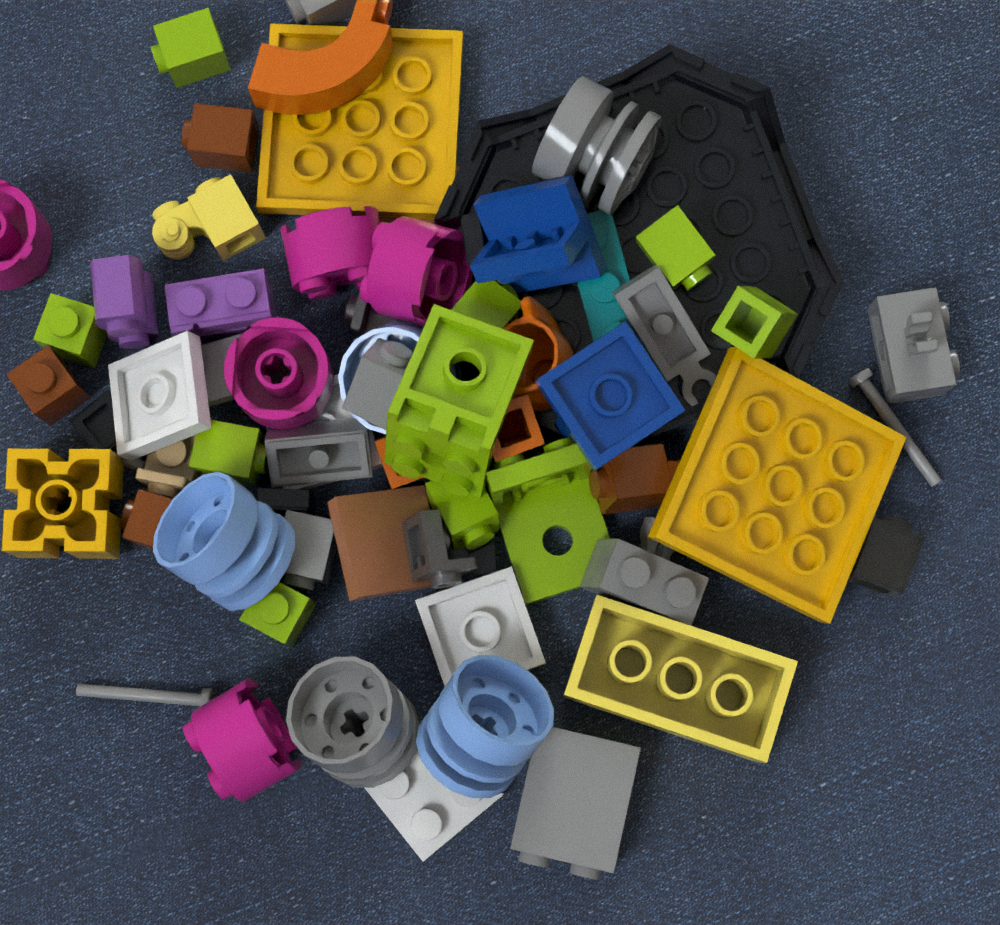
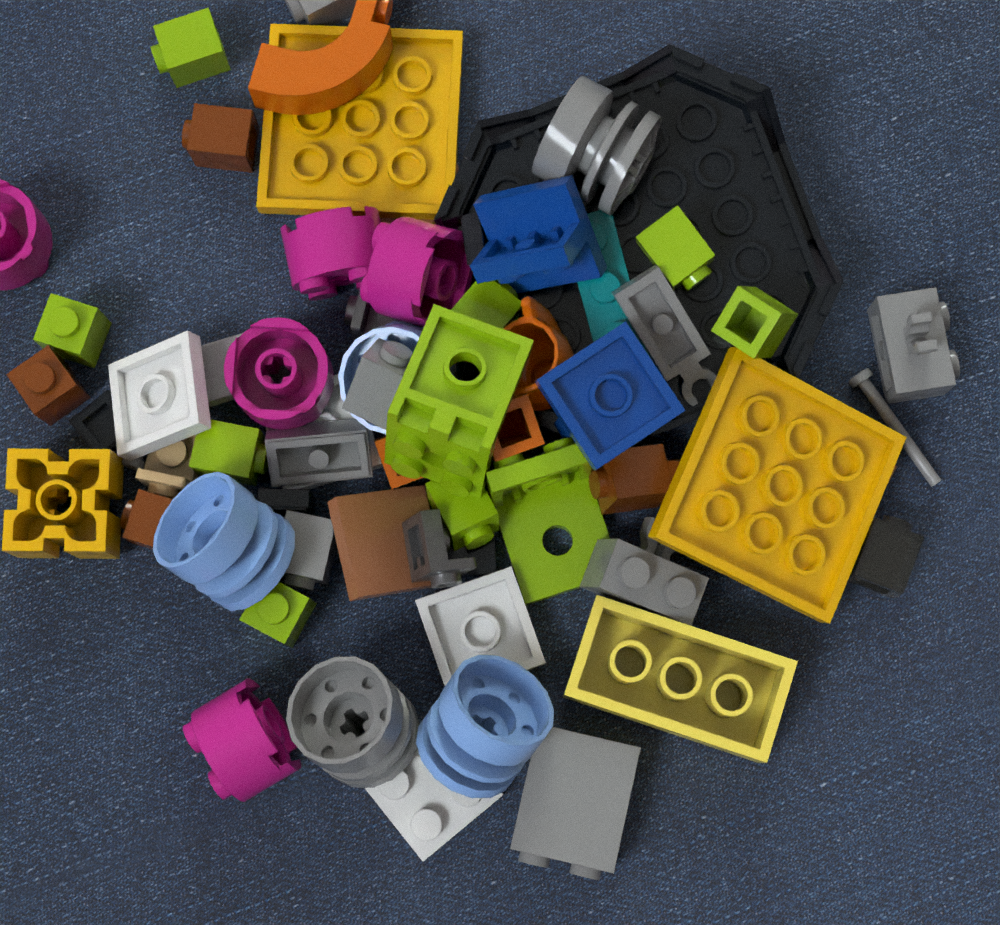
light grey piece [76,683,214,706] -> none
medium lavender brick [90,255,159,349] -> none
light yellow brick [152,174,266,262] -> none
medium lavender brick [165,268,277,342] -> none

